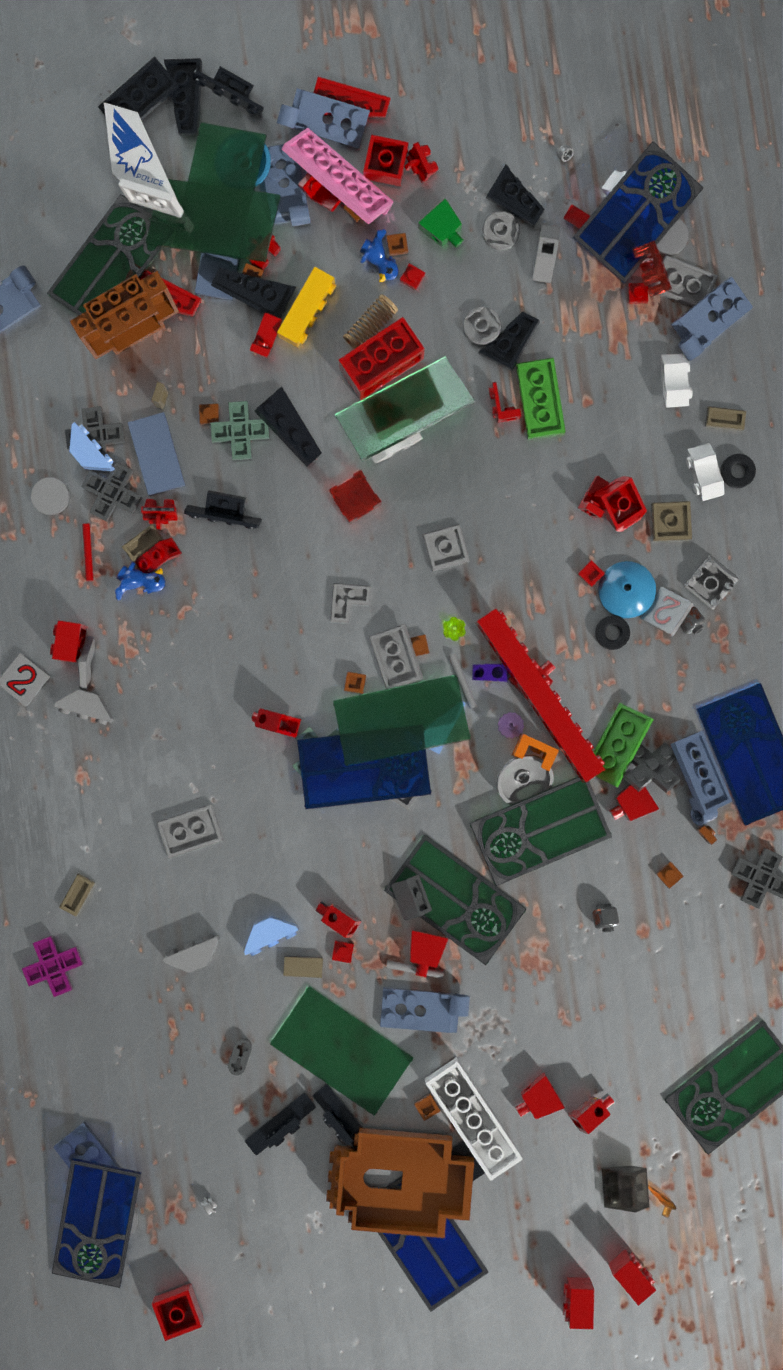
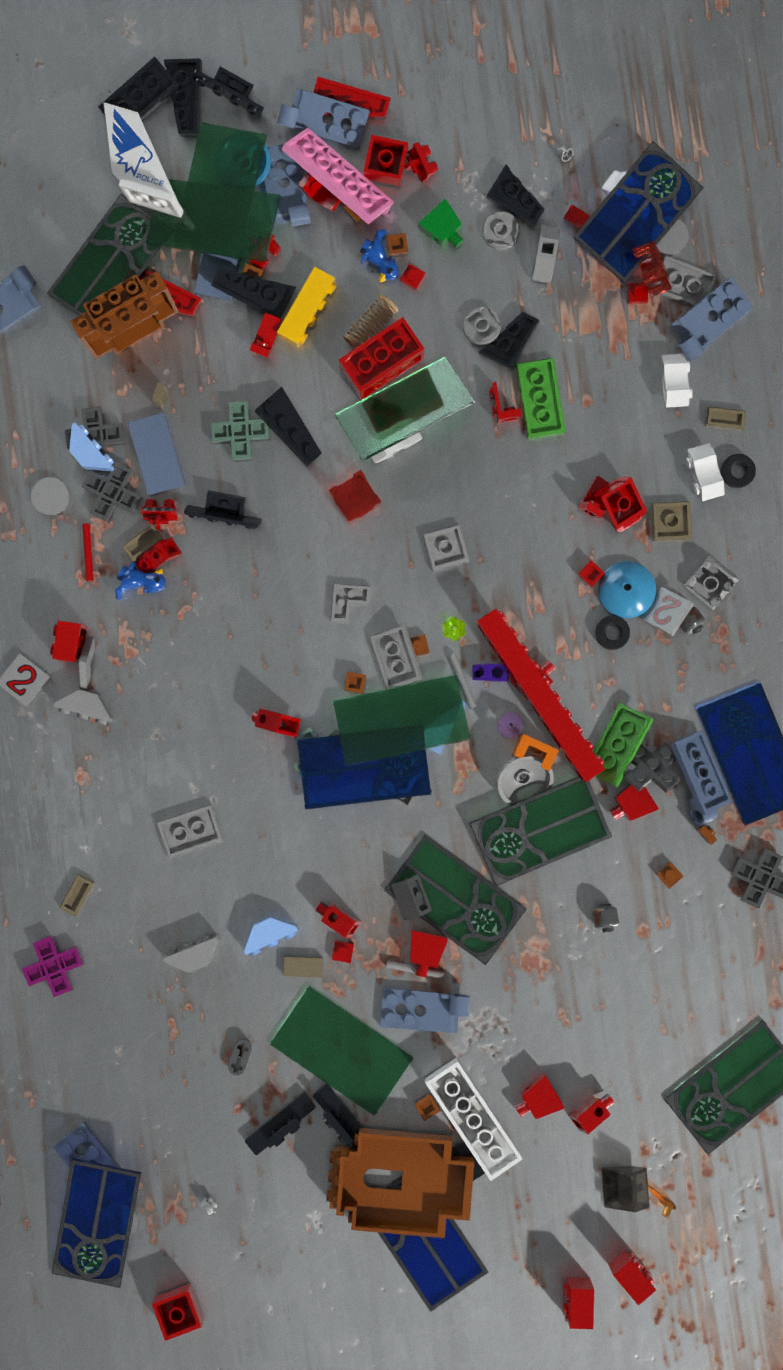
dark orange plate [199,404,220,425] -> none

